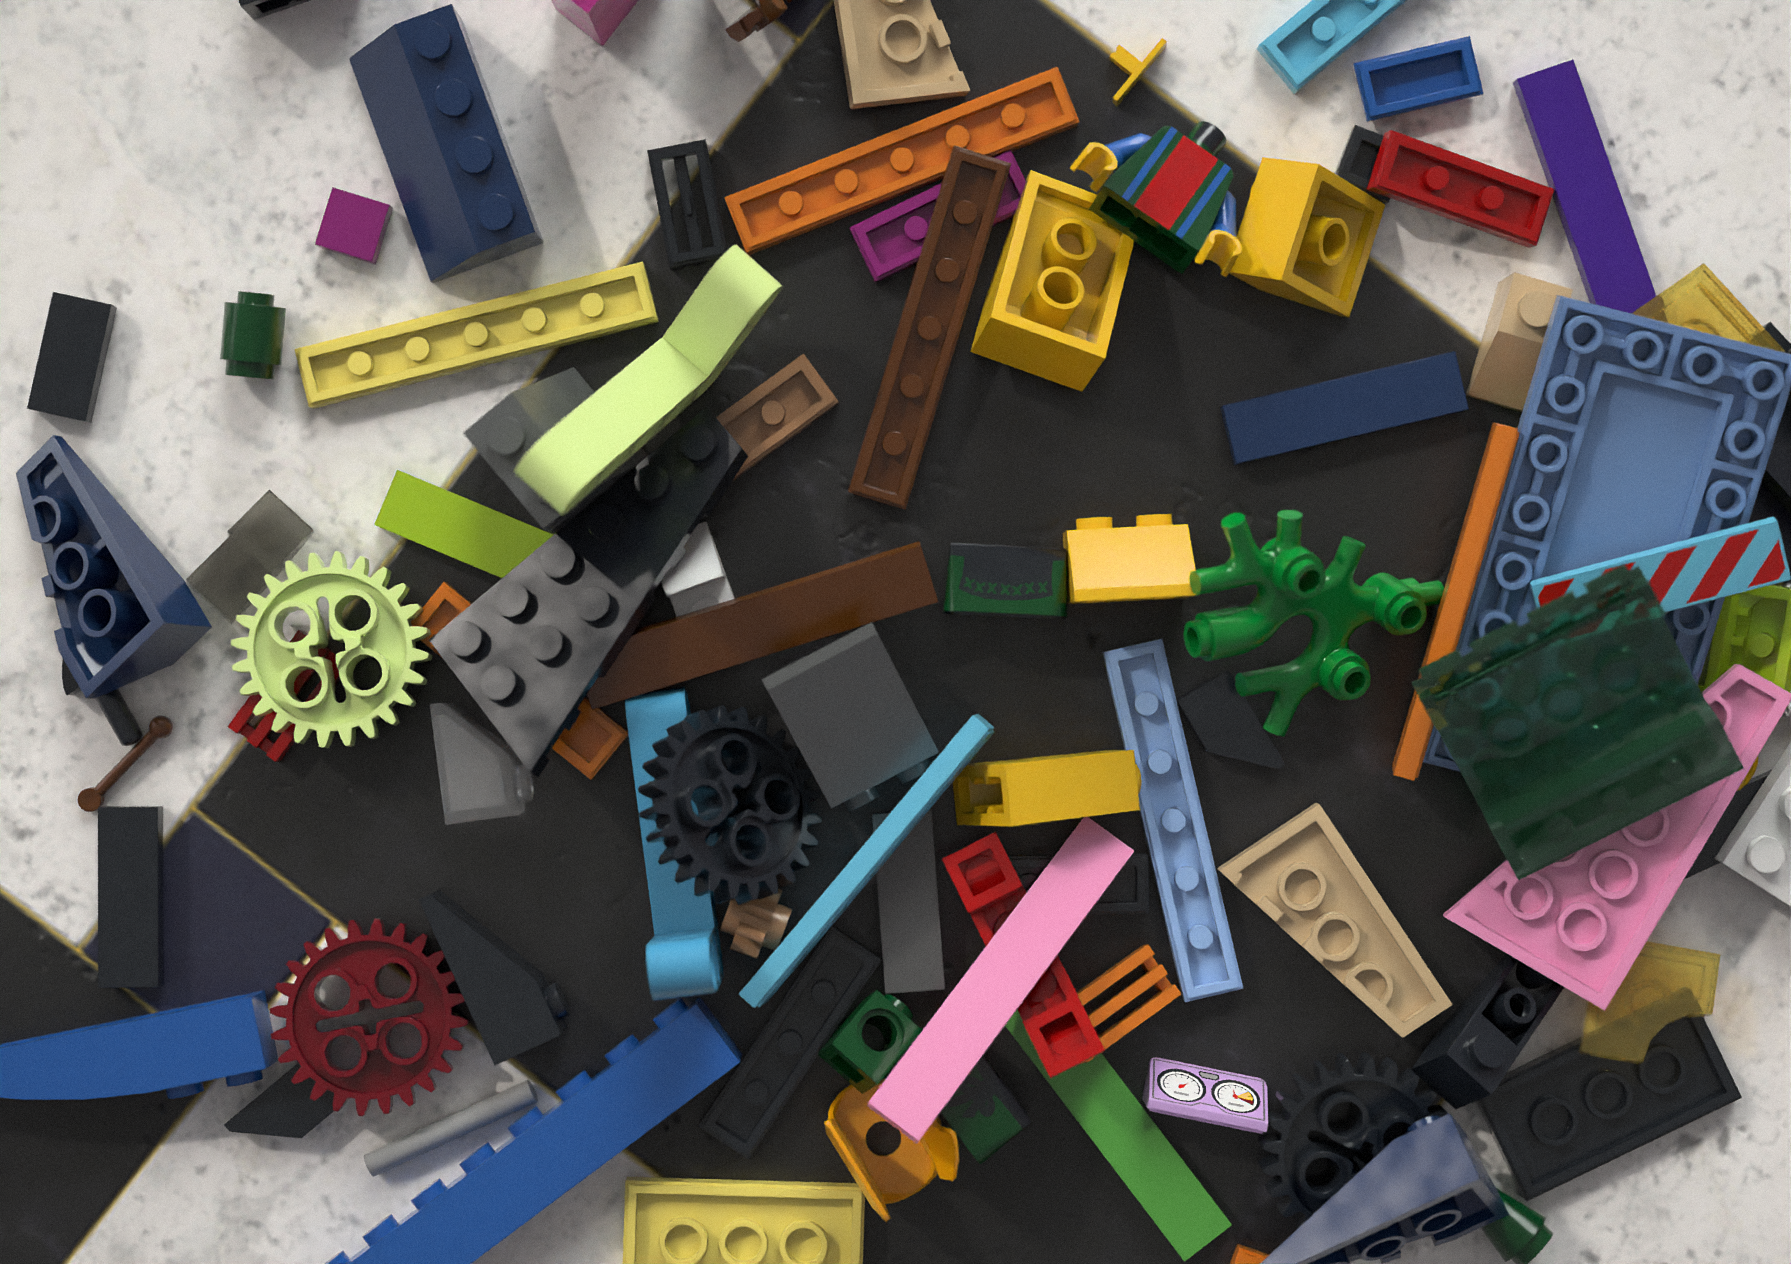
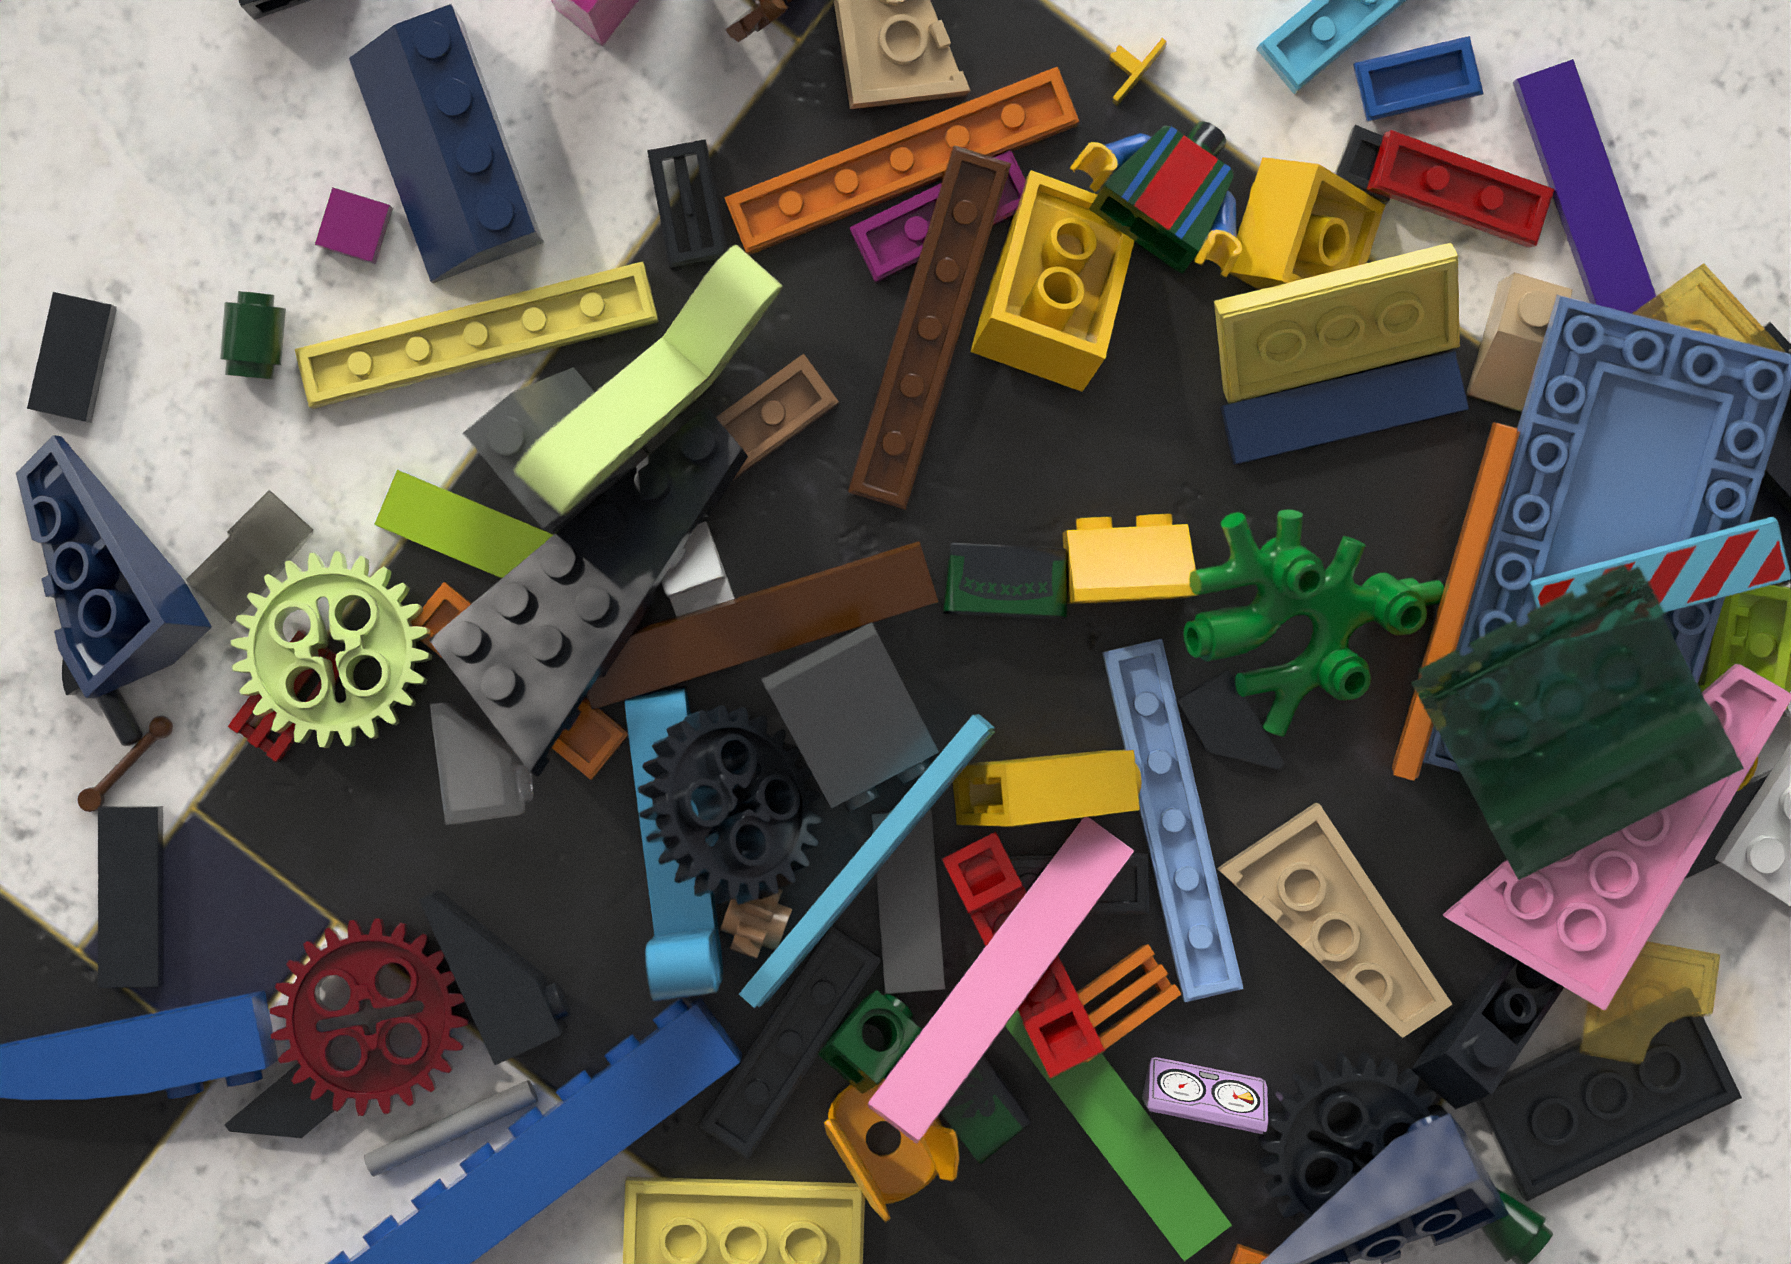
none -> light yellow tile [1214,243,1460,404]

